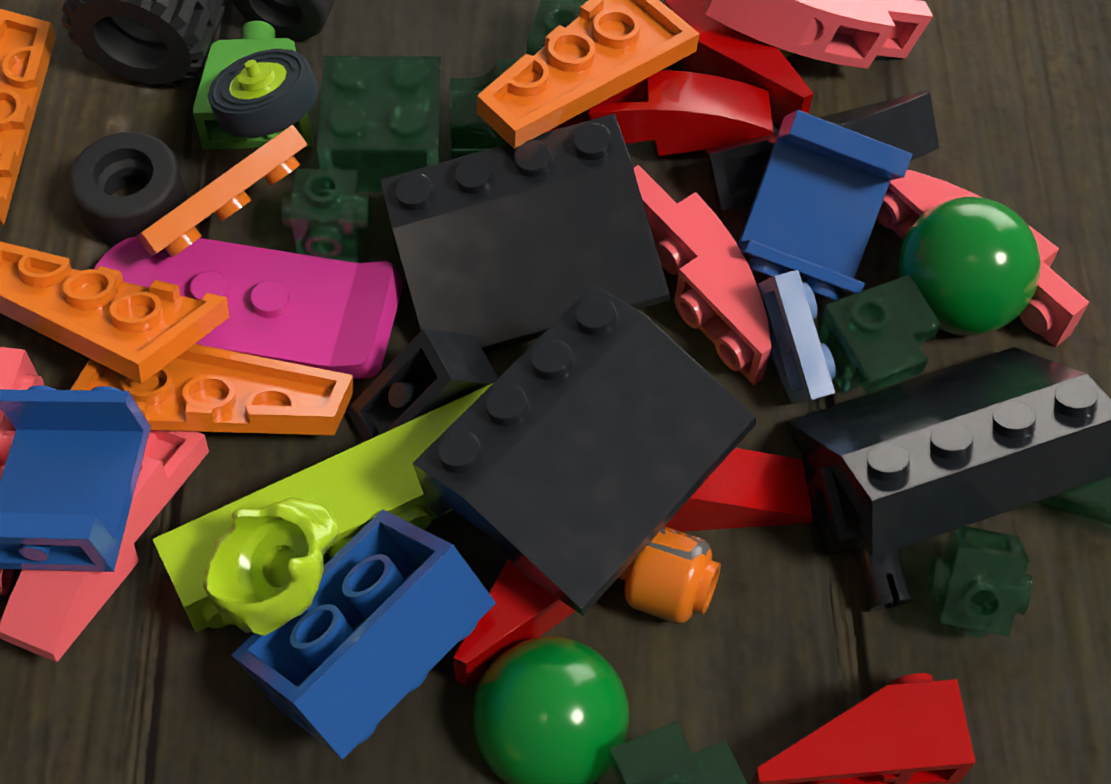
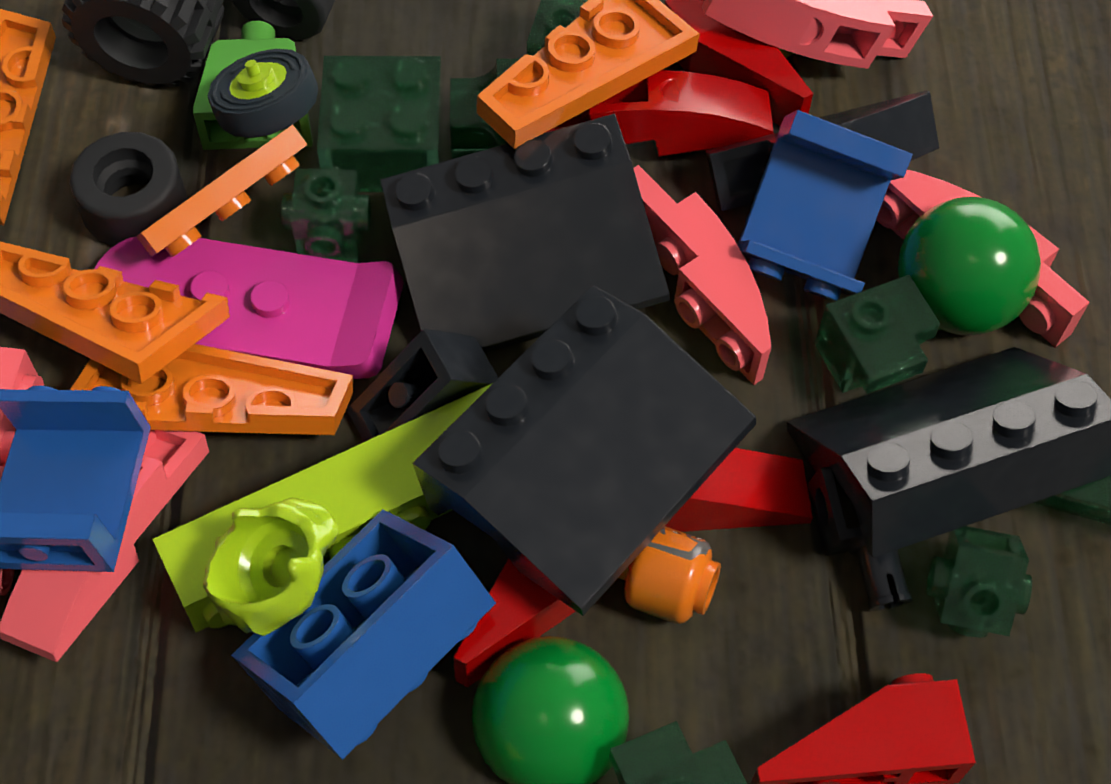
medium blue wing [757,270,836,404] -> none

